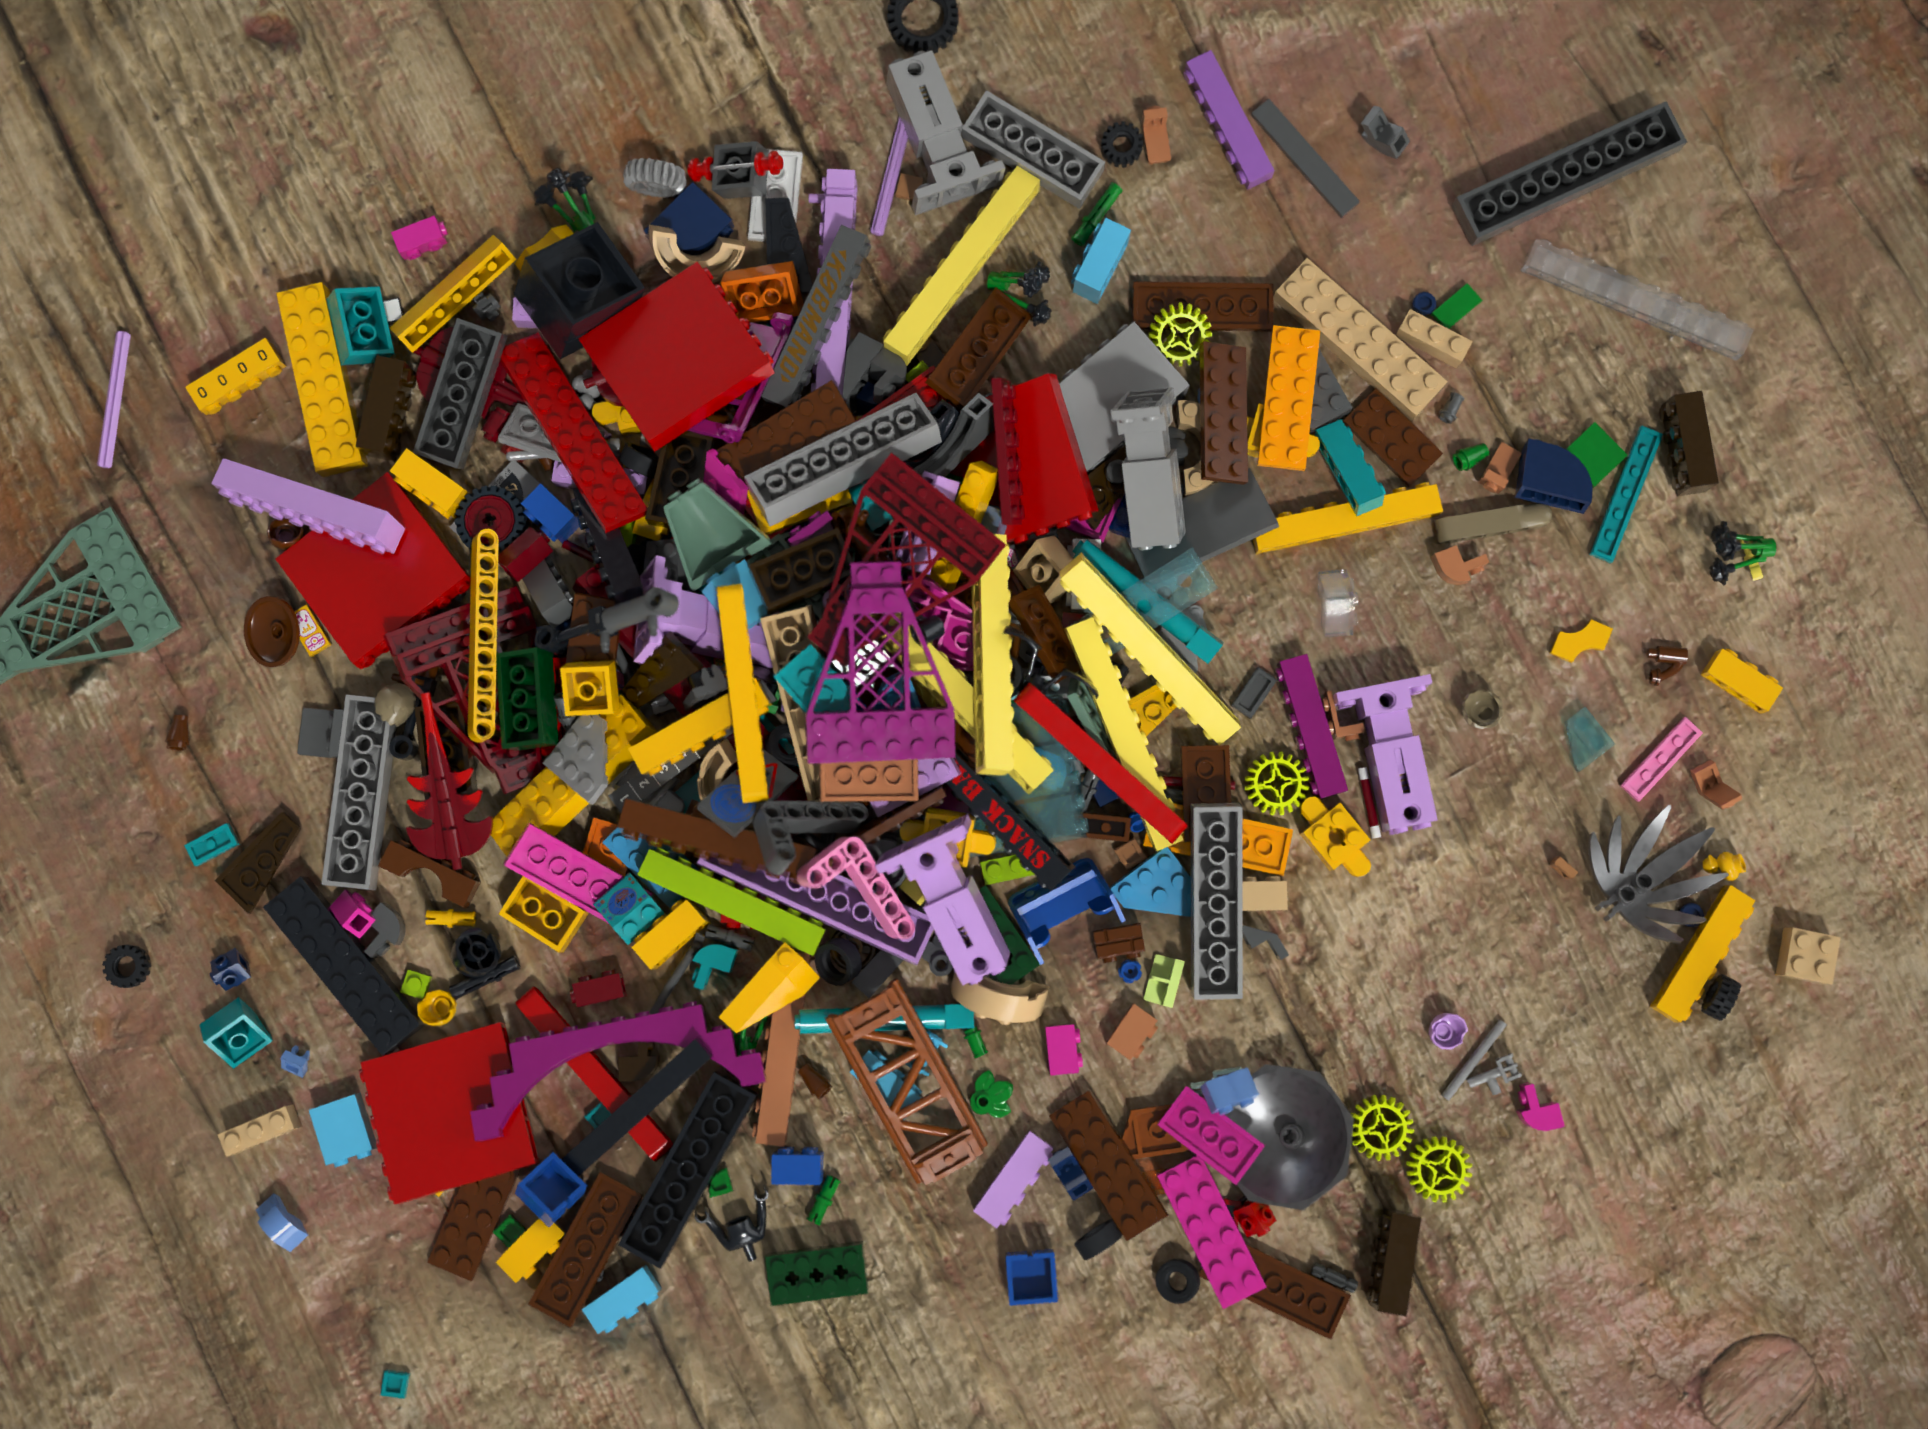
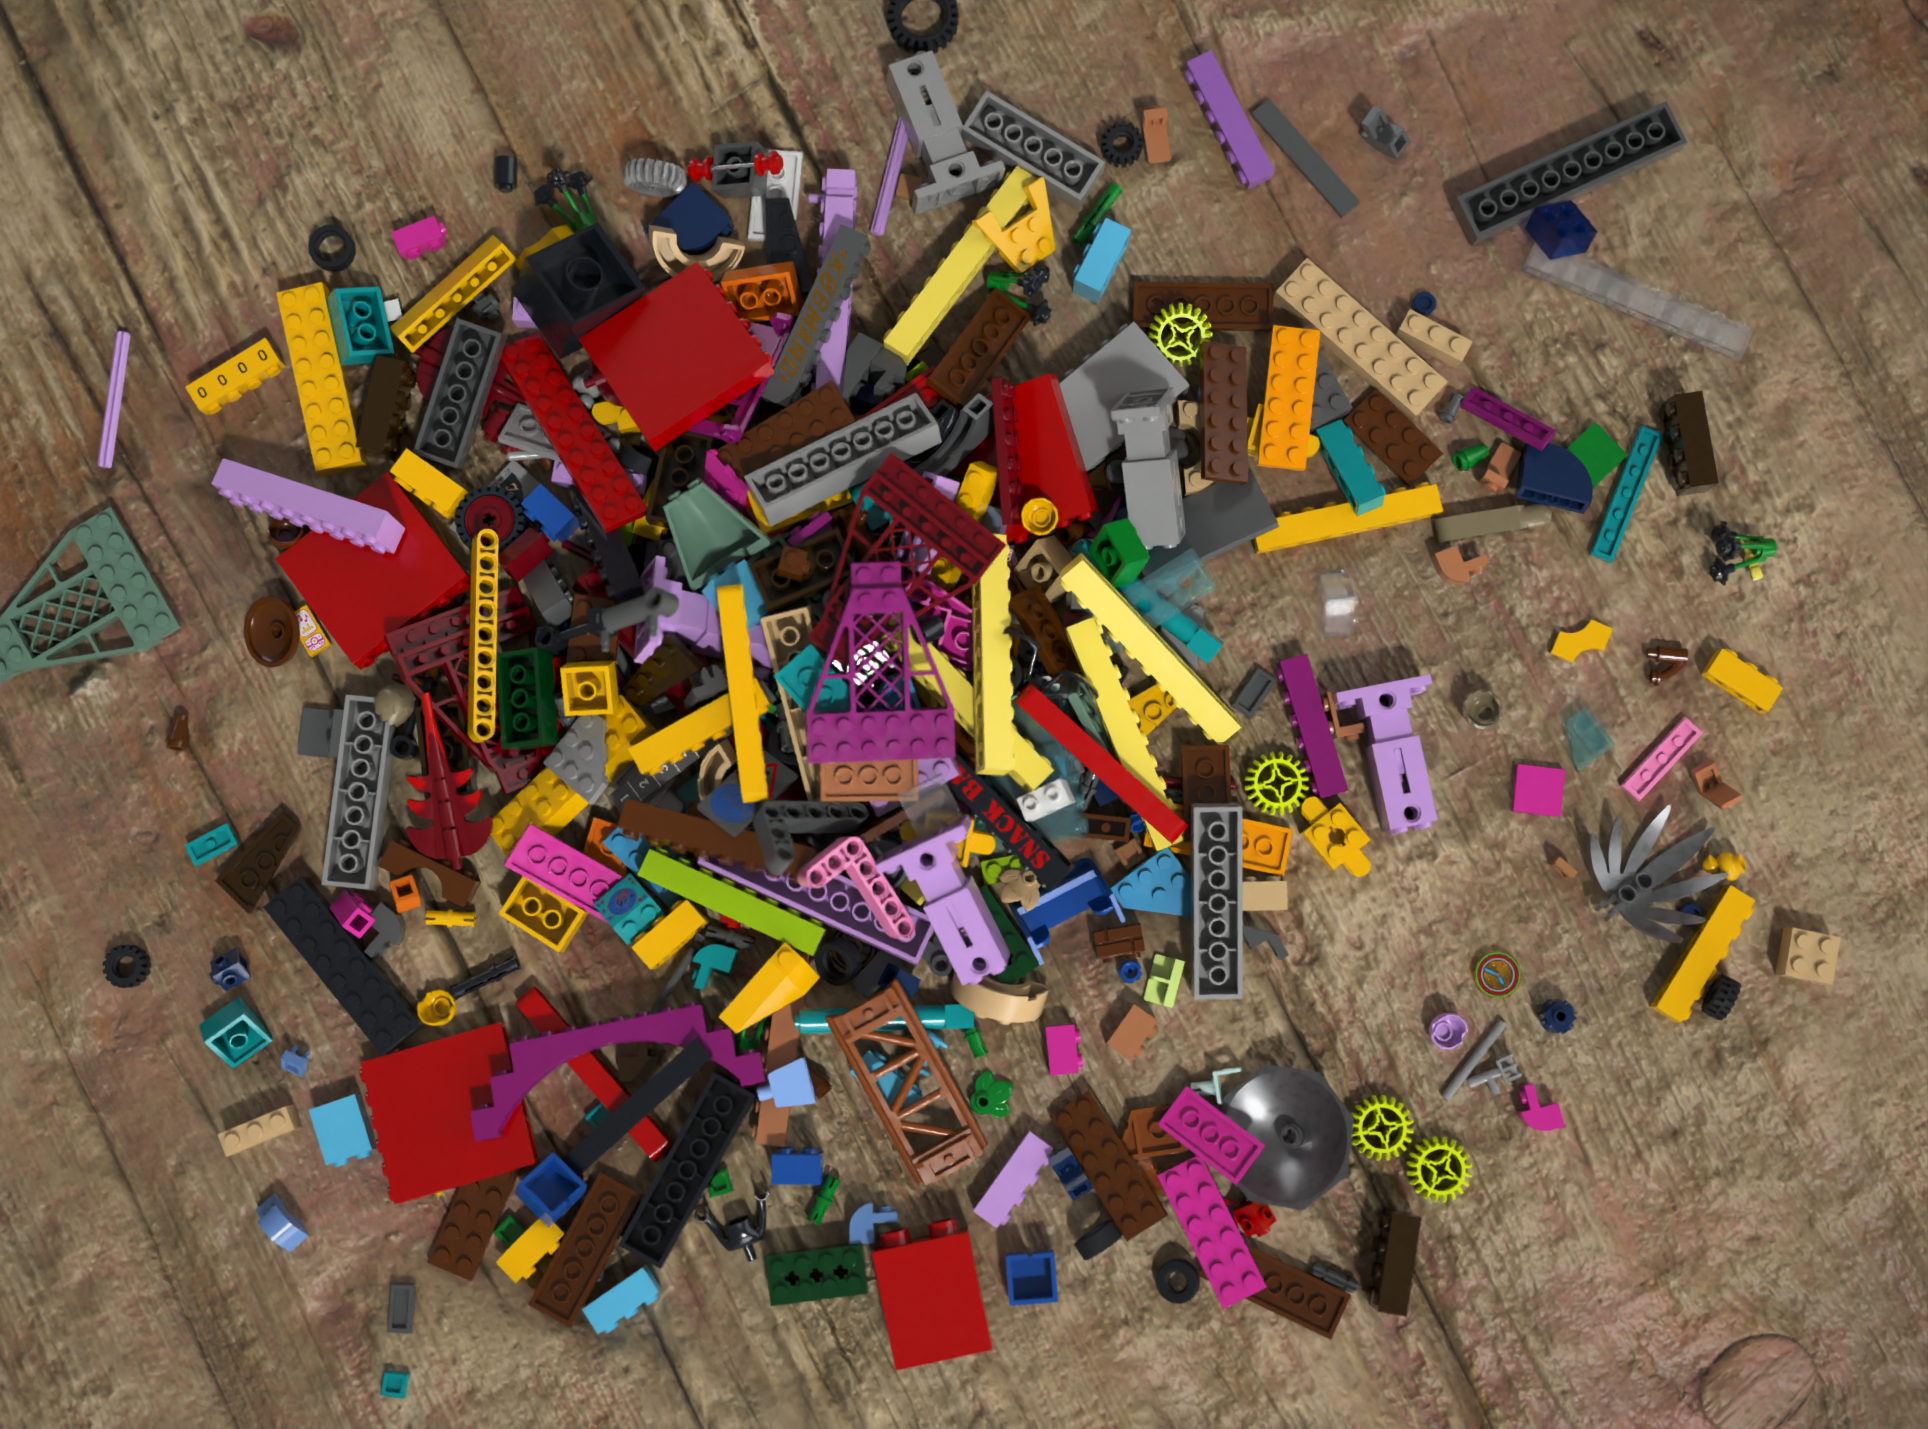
lime plate [400,970,432,1000] -> none
black cylinder [451,928,501,978] -> none
dark red brick [570,969,627,1007] -> none
medium blue brick [1200,1068,1259,1115] -> none
dark red bar [1358,767,1381,839] -> none
green tile [1431,283,1483,329] -> none
none -> black tyre [308,225,356,272]
none -> dark grey tile [387,1282,417,1334]
none -> orange brick [389,875,421,914]
none -> black brick [494,155,518,193]
none -> light blue torso [757,1057,817,1107]
none -> dark grey pin [776,703,795,752]
none -> reddish brown brick [778,546,812,582]
none -> medium blue brick [849,1201,898,1244]
none -> red brick [872,1218,992,1371]
none -> dark blue brick [877,962,921,1001]
none -> clear tile [897,773,963,839]
none -> yellow wing [971,177,1056,273]
none -> tan plate [999,869,1040,912]
none -> white brick [1017,779,1076,822]
none -> yellow hair [1021,498,1059,535]
none -> reddish brown cone [1057,520,1091,545]
none -> green brick [1088,518,1150,588]
none -> magenta plate [1460,387,1555,451]
none -> tile [1472,951,1522,999]
none -> dark pink tile [1511,764,1565,817]
none -> clear blue brick [1525,200,1598,260]
none -> dark blue brick [1536,998,1577,1034]

